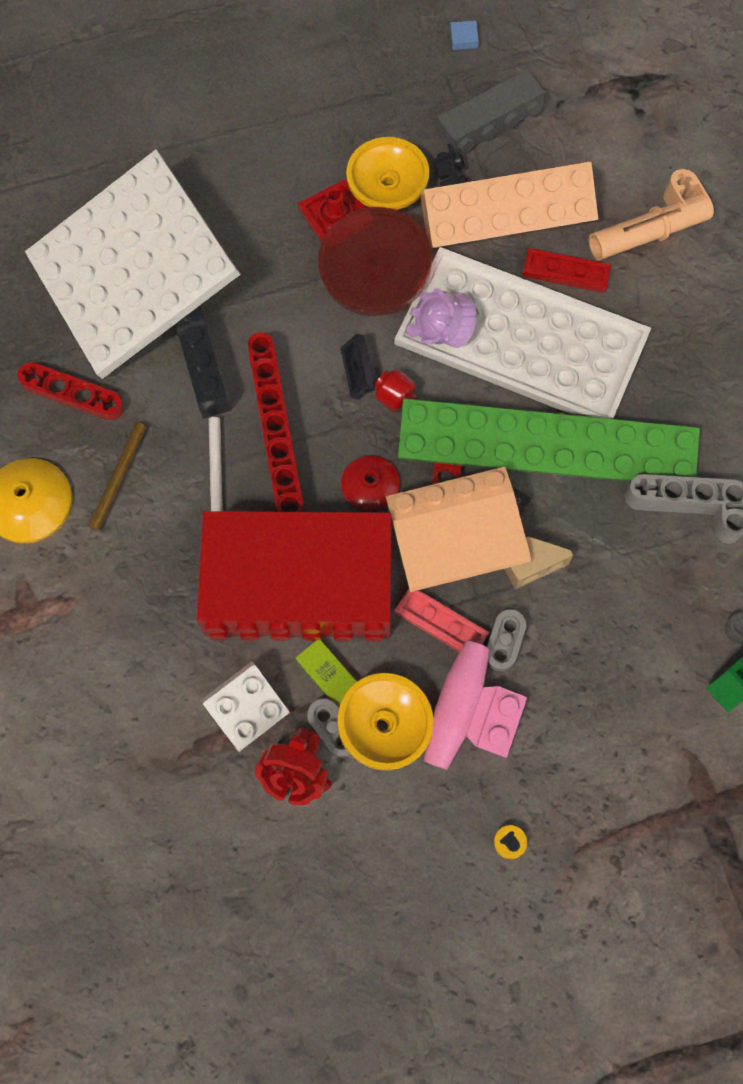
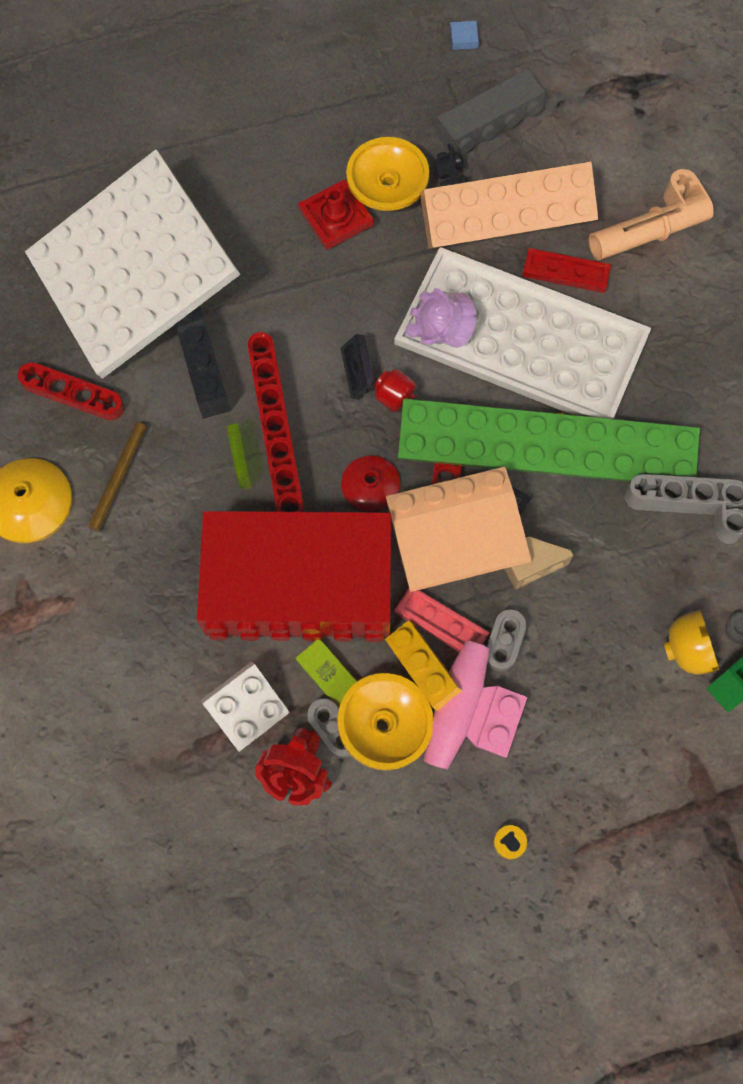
white bar [209,417,223,511] -> none
clear red dish [318,207,432,316] -> none
none -> clear neon green tile [226,423,252,490]
none -> yellow plate [385,620,462,711]
none -> yellow cylinder [664,610,719,675]

